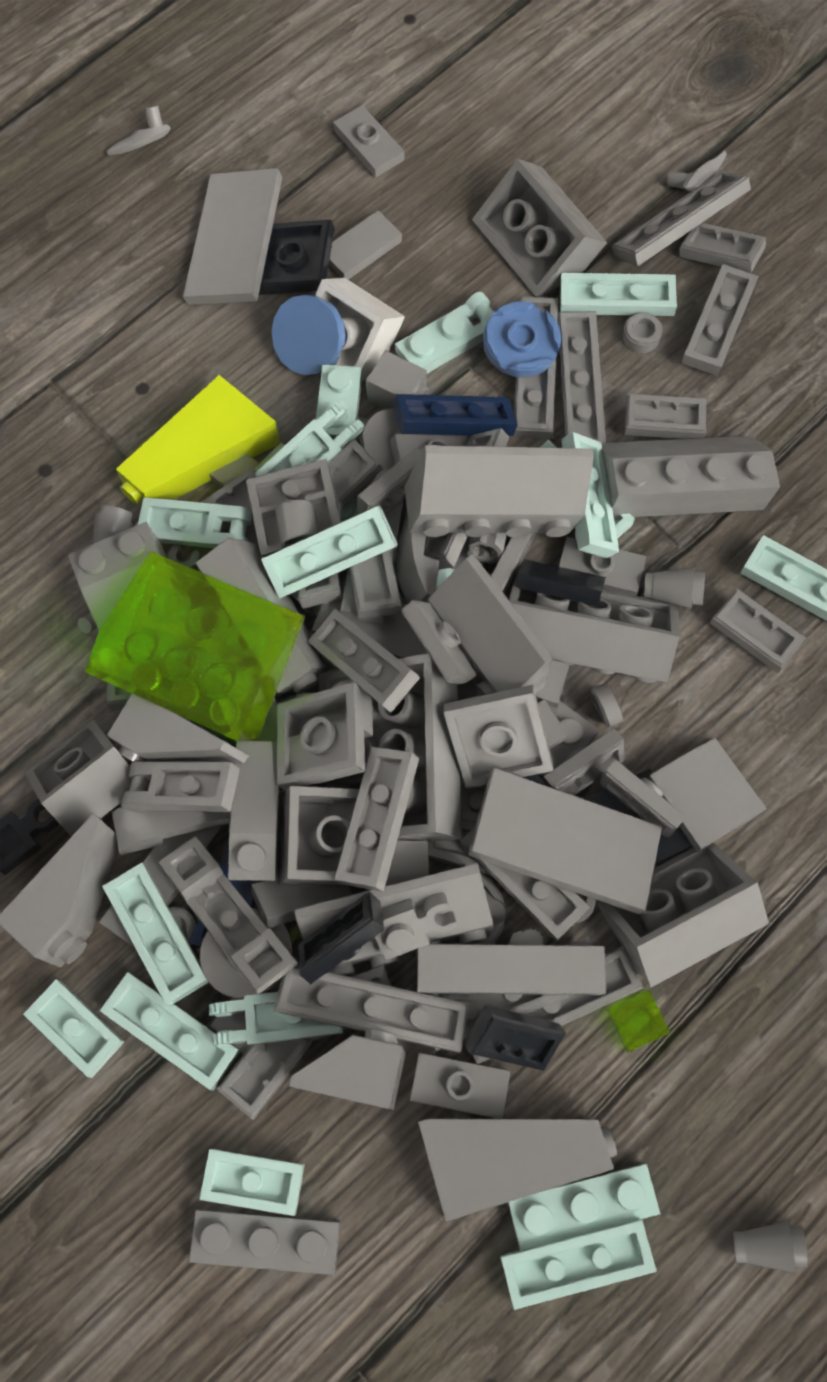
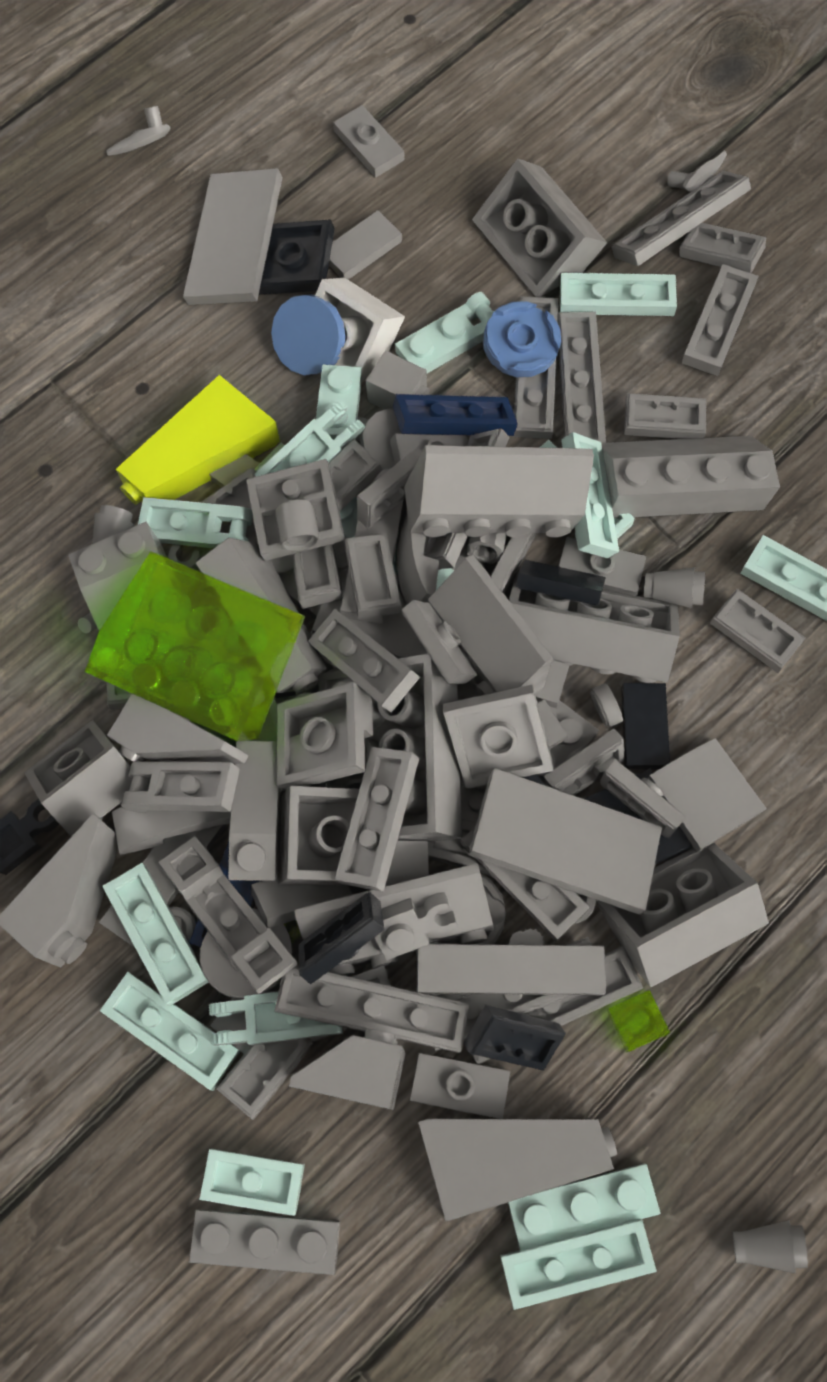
light aqua plate [23,979,125,1078] -> none
light aqua plate [261,505,398,599] -> none
light grey tile [622,313,663,353] -> none
none -> black tile [621,683,670,769]

